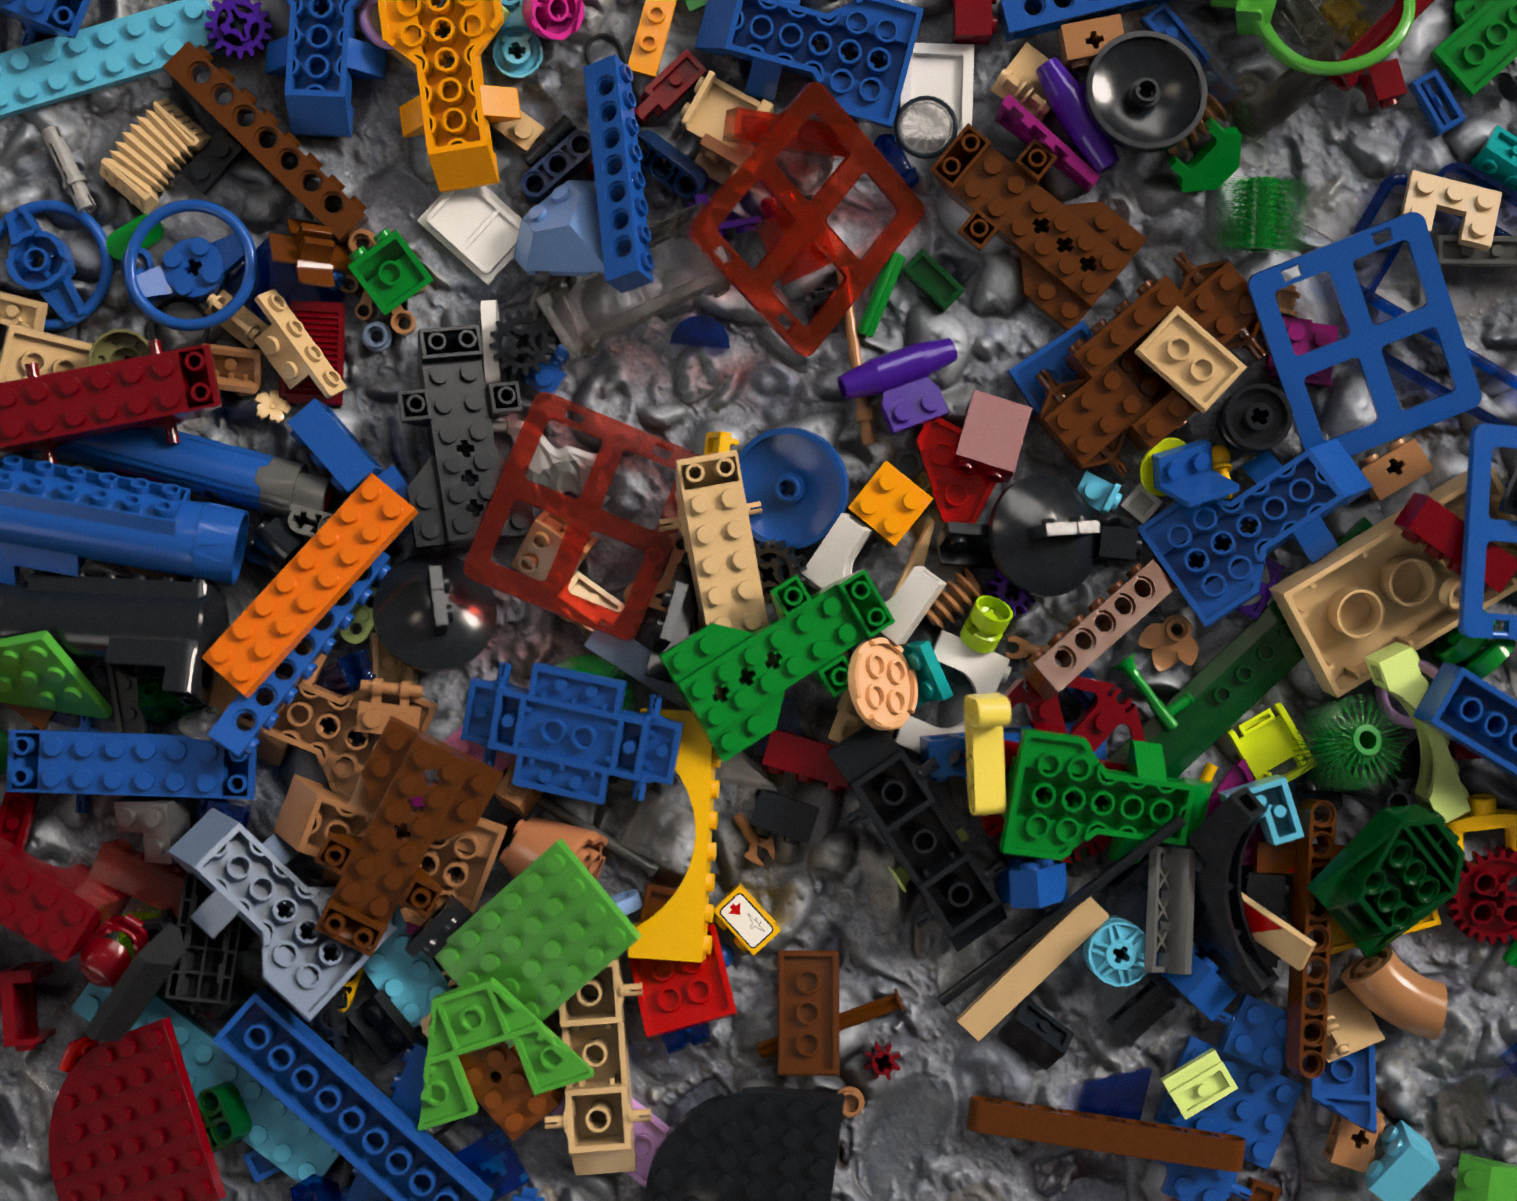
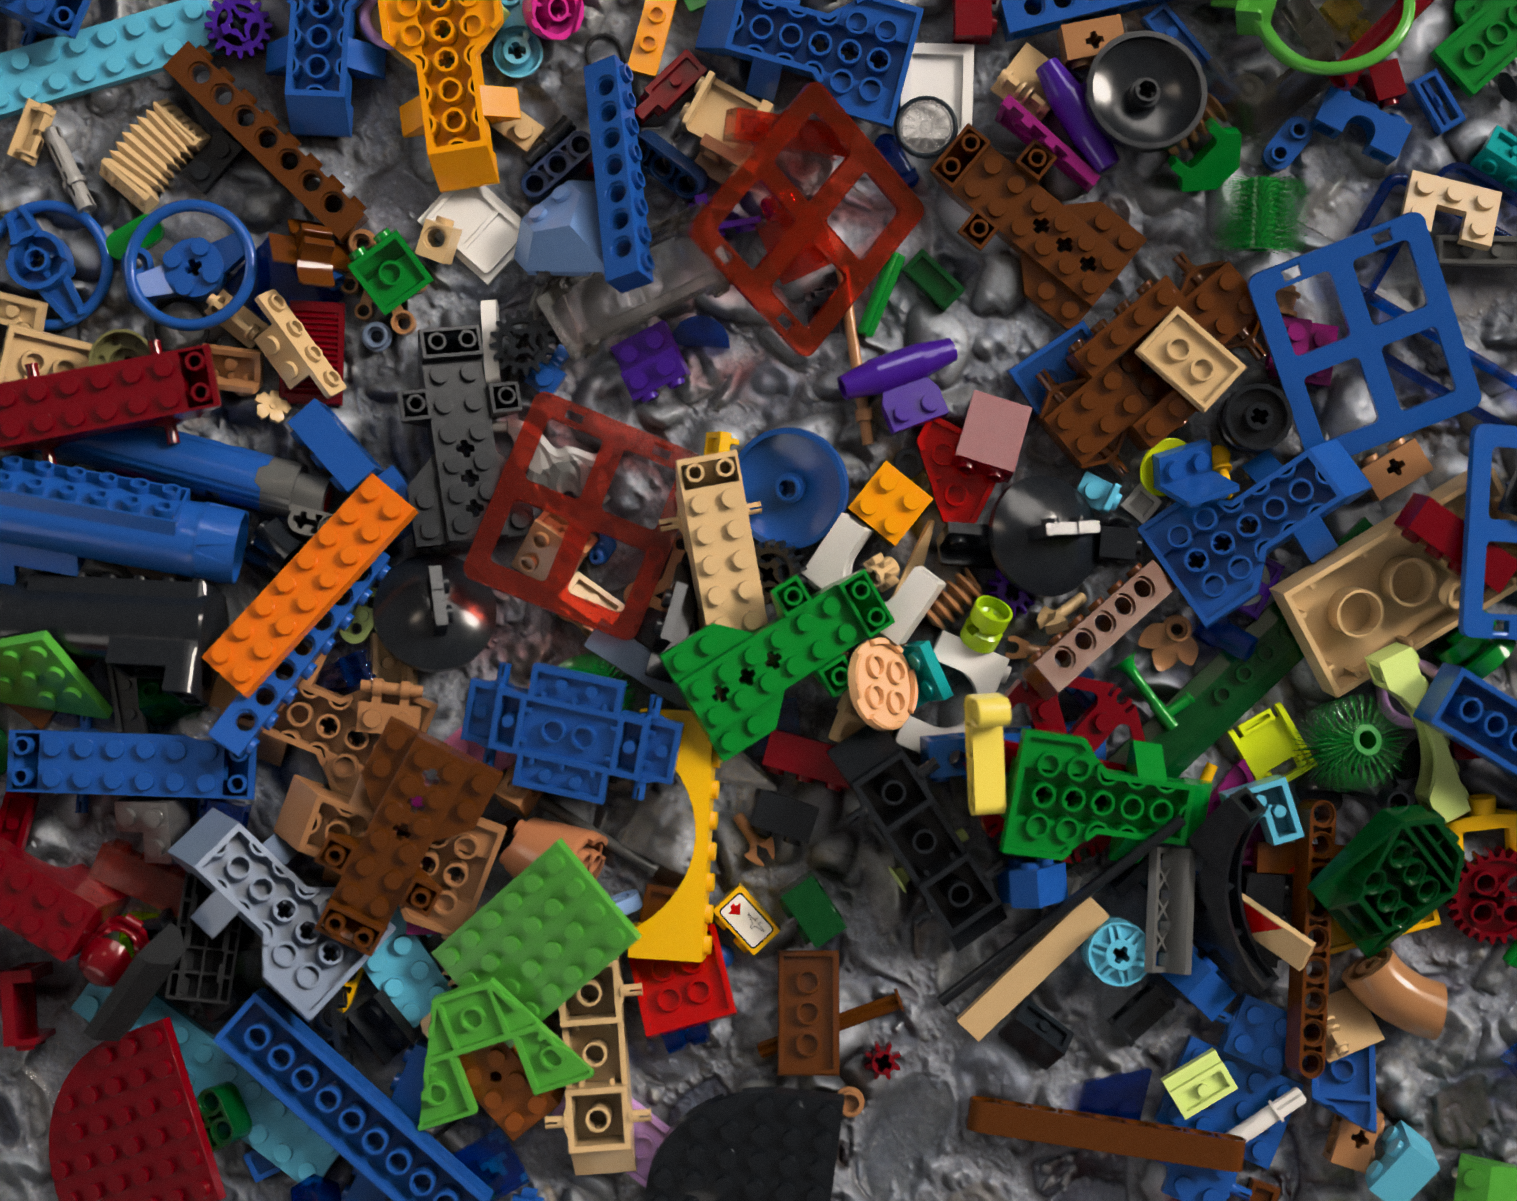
red arm [58,1036,98,1073] -> none
black bracket [405,894,473,958] -> none
none -> tan hinge [6,98,56,167]
none -> tan brick [414,215,462,265]
none -> blue arm [589,521,617,565]
none -> dark purple plate [610,320,691,404]
none -> dark green brick [779,870,847,948]
none -> tan gear [863,552,900,593]
none -> tan bar [1037,592,1087,635]
none -> clear blue piece [1192,617,1259,662]
none -> white axle [1226,1087,1306,1143]
none -> blue plate [1261,116,1313,172]
none -> blue arch [1309,86,1413,166]

